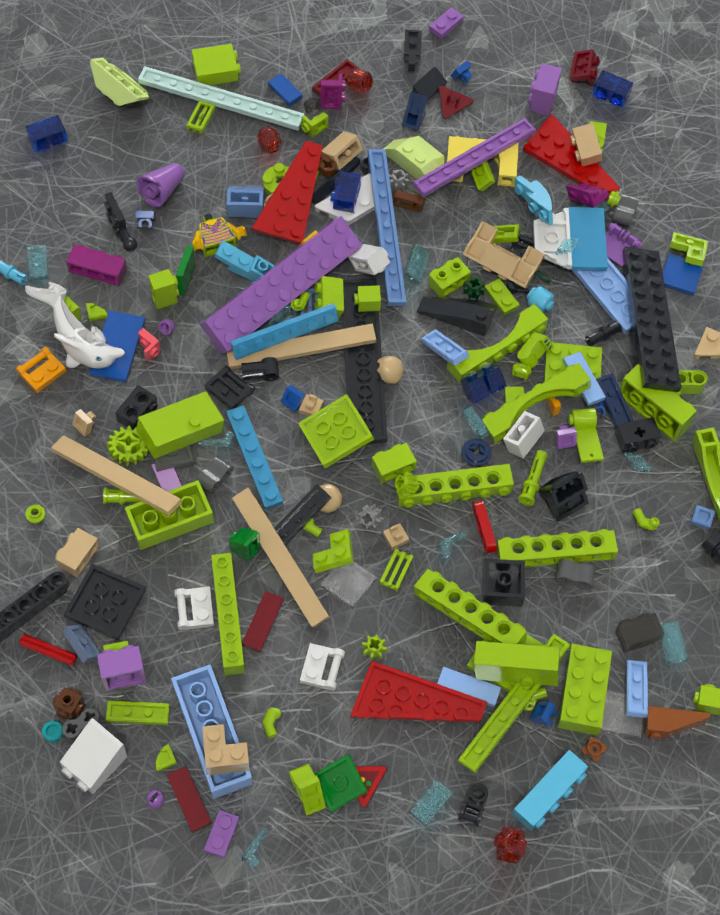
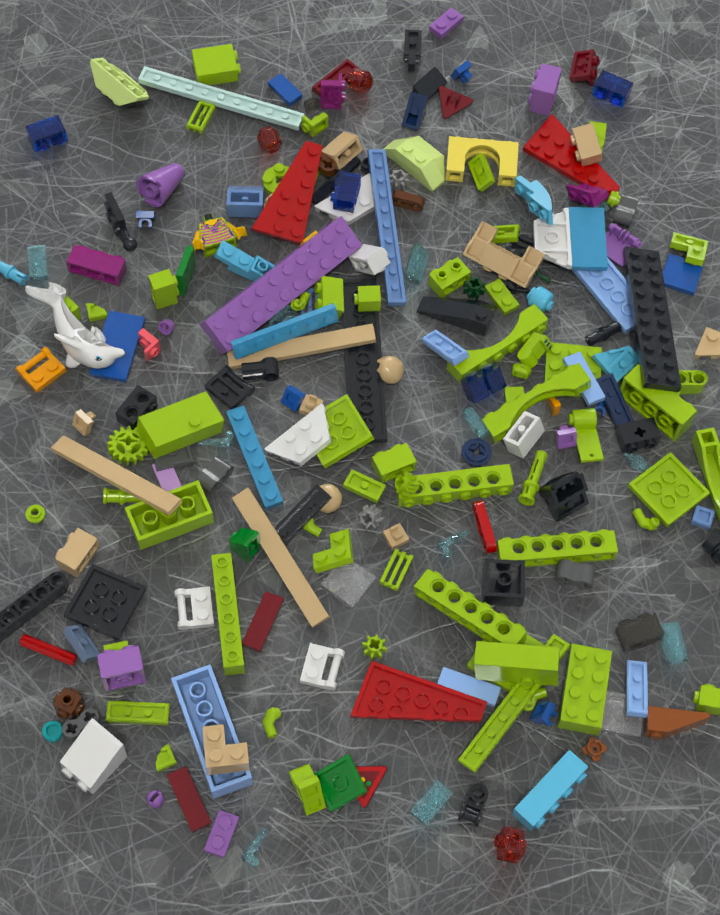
medium lavender tile [413,118,536,197] -> none
clear light blue piece [555,236,578,255] -> none
none -> white wing [264,403,332,466]
none -> lime plate [343,469,386,504]
none -> medium azure wing [592,346,639,382]
none -> lime plate [628,452,710,528]

